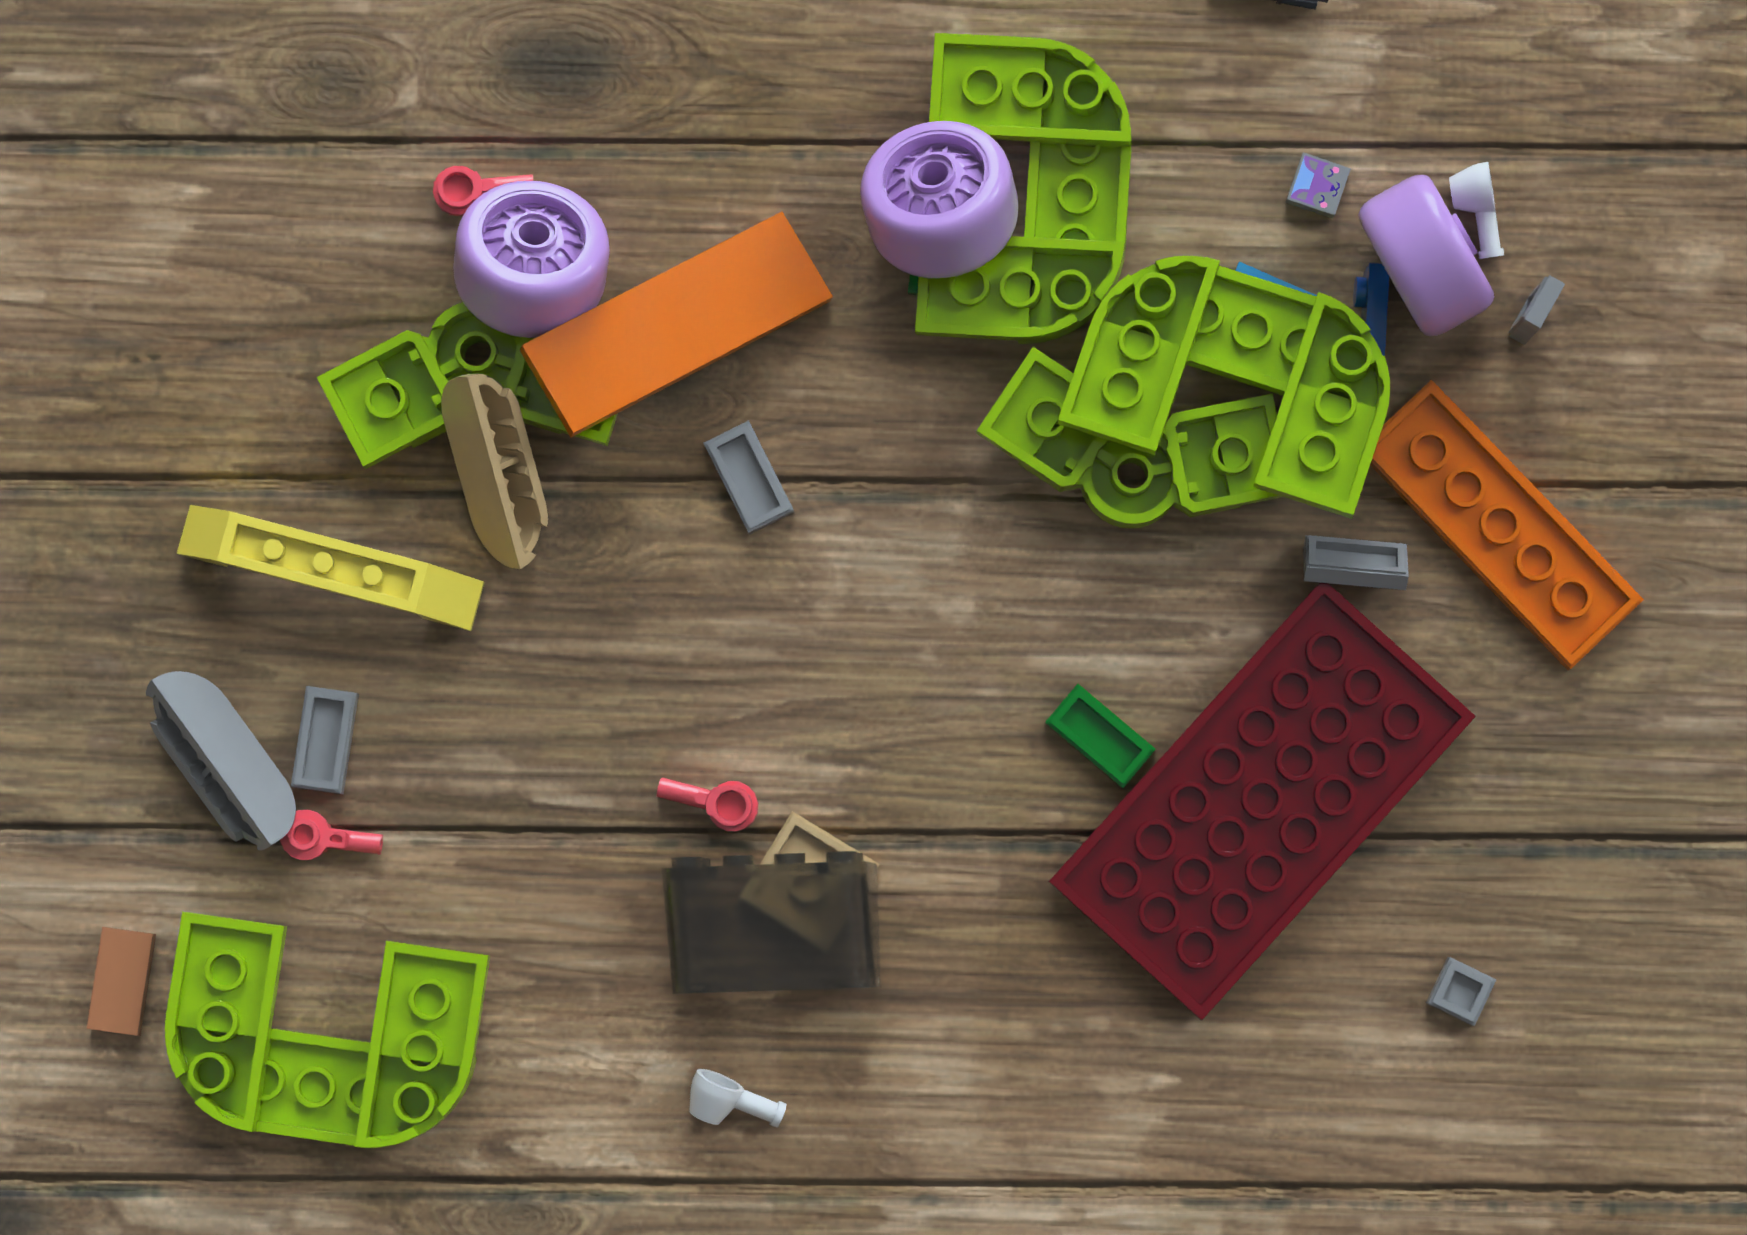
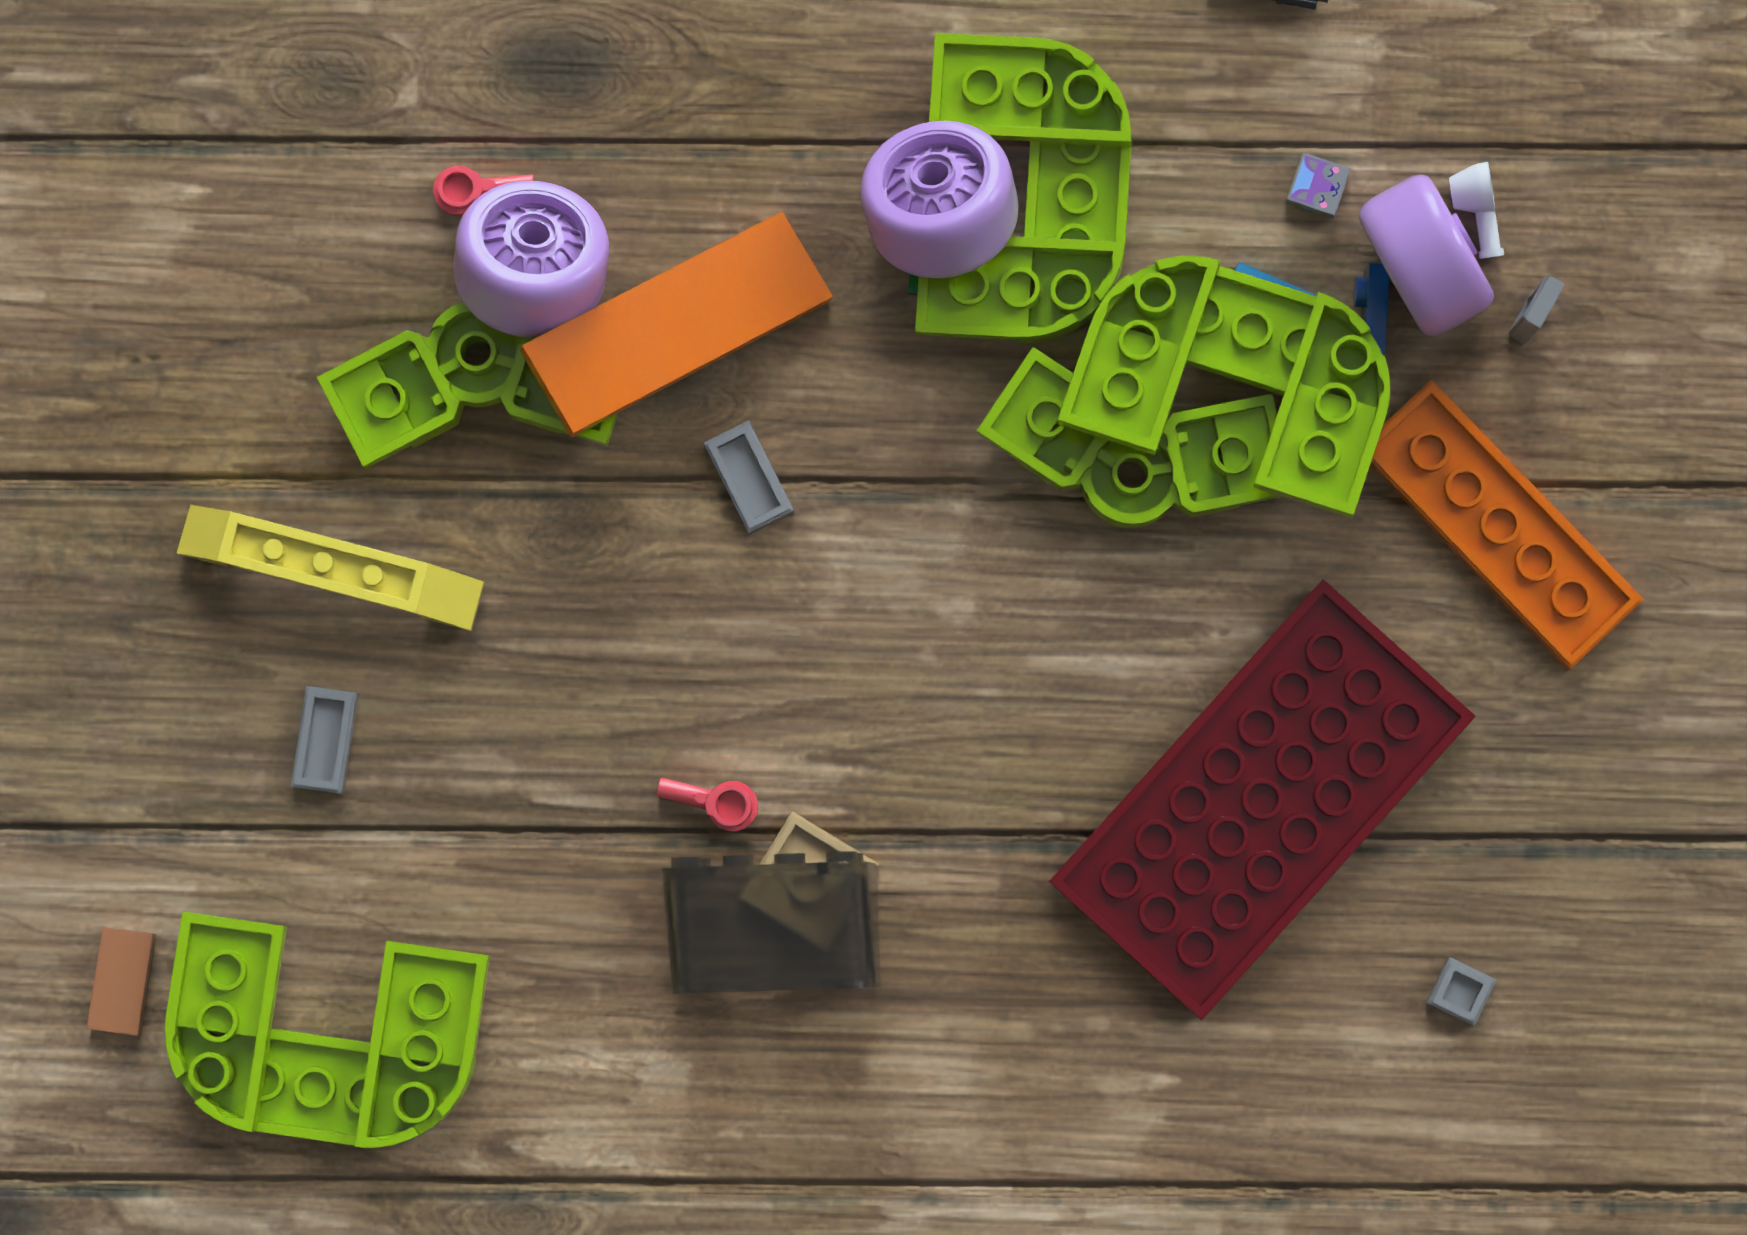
light grey brick [146,671,296,850] -> none
coral plate [280,810,383,861] -> none
tan brick [441,374,548,569] -> none
white bar [689,1069,787,1128] -> none
green tile [1045,684,1156,789] -> none
light grey tile [1303,535,1409,590] -> none

